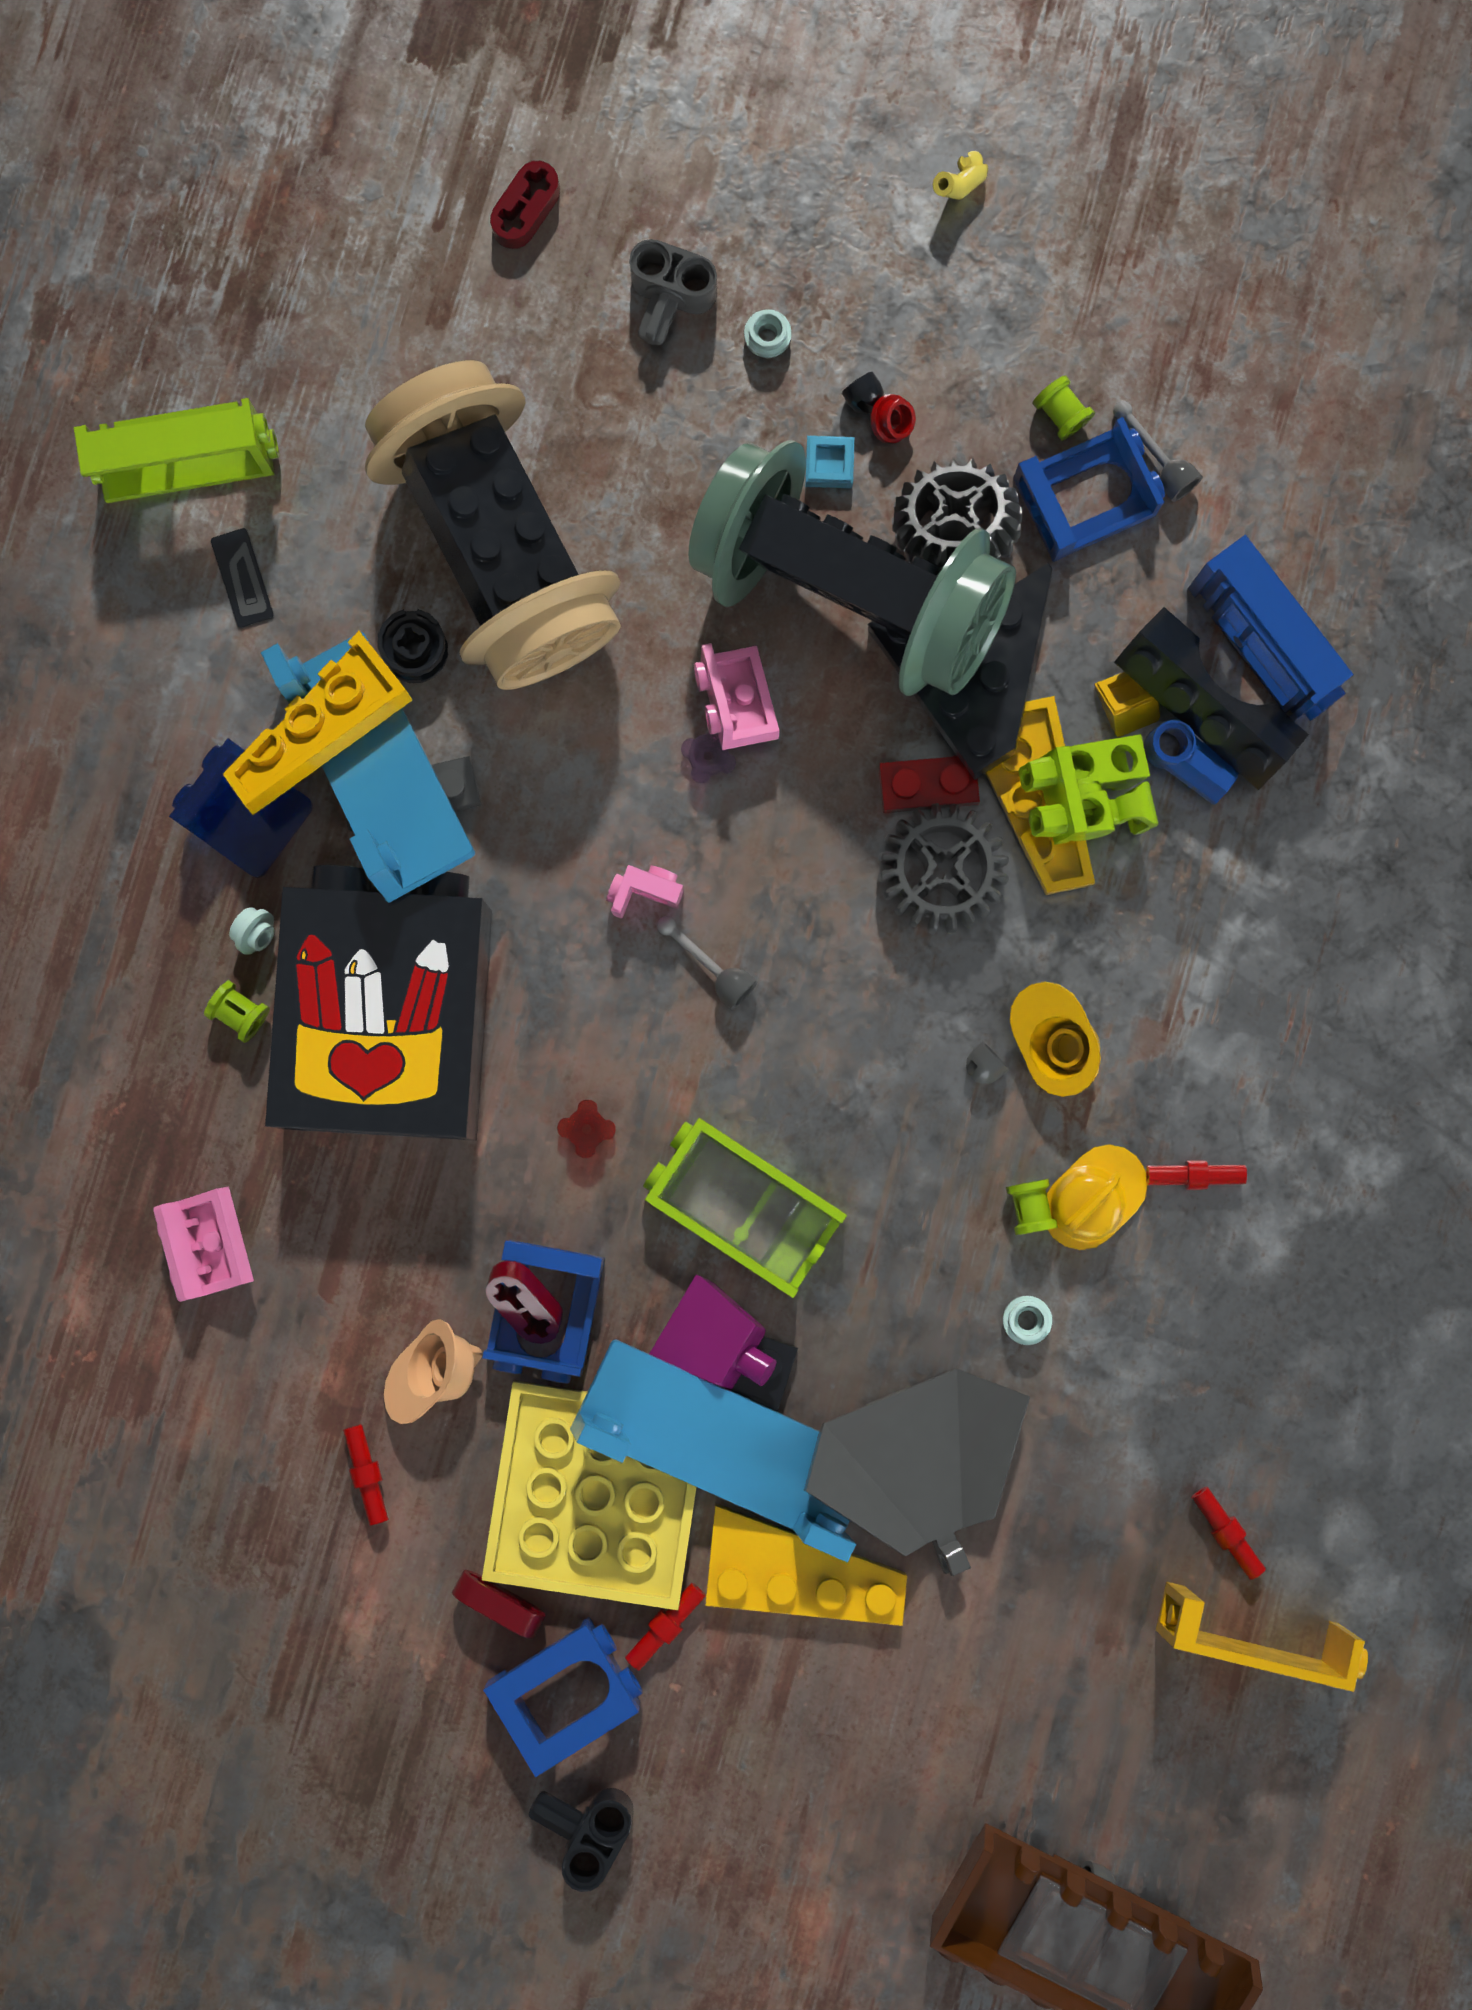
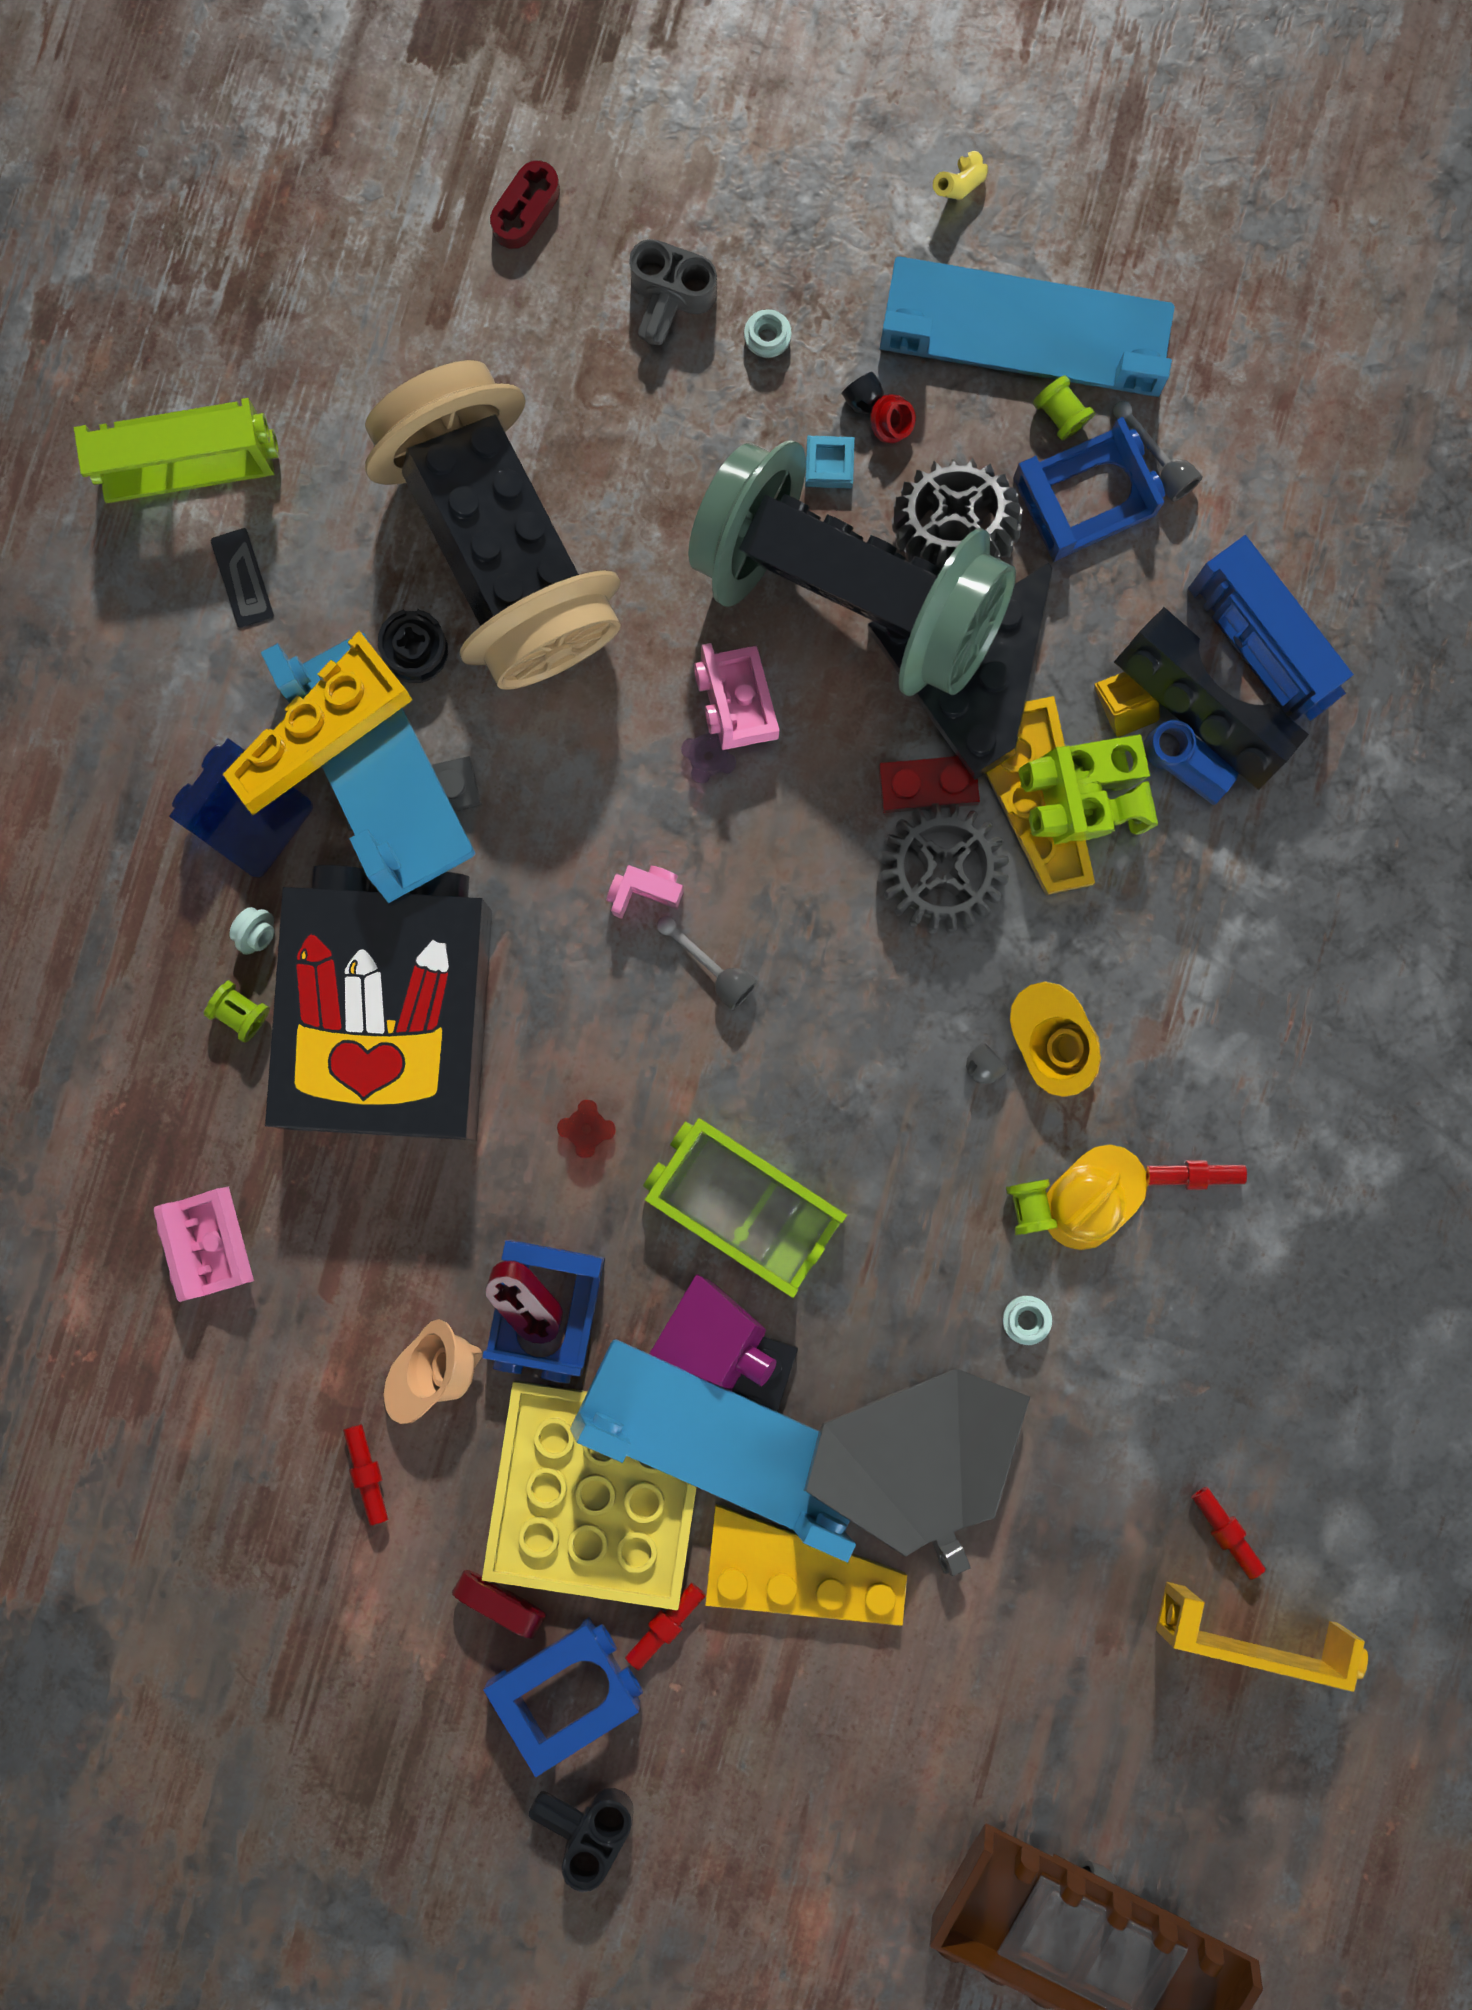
none -> dark azure bracket [879,256,1175,397]

